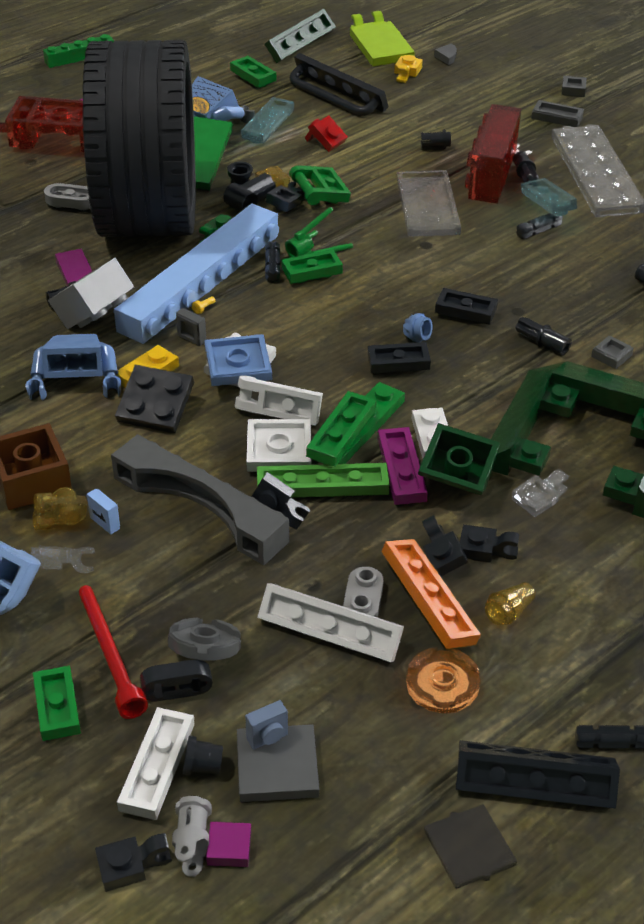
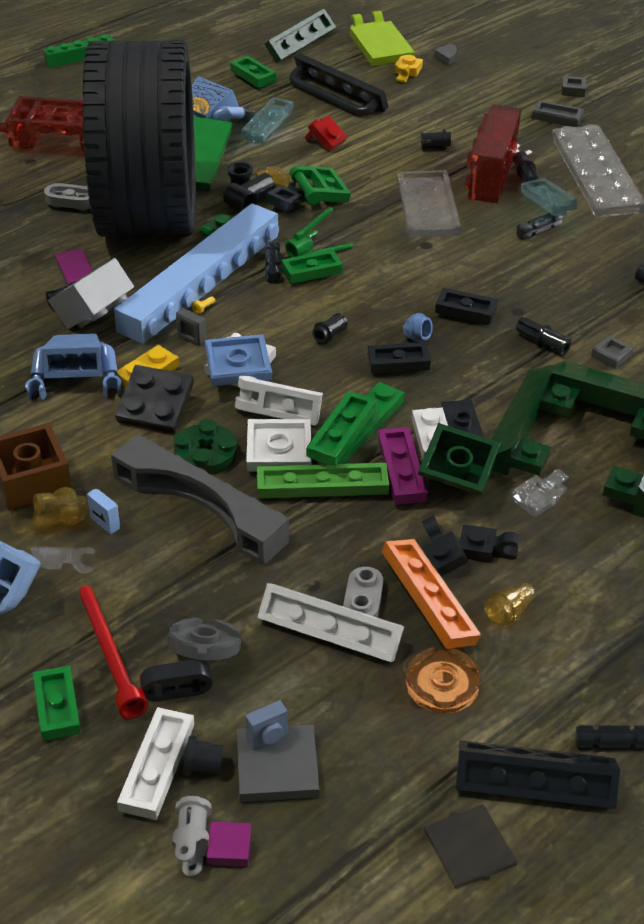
black plate [95,833,172,892] -> none
black plate [251,472,310,530] -> none
none -> dark green plate [174,419,237,475]
none -> black pin [312,313,348,344]
none -> black plate [441,399,484,437]

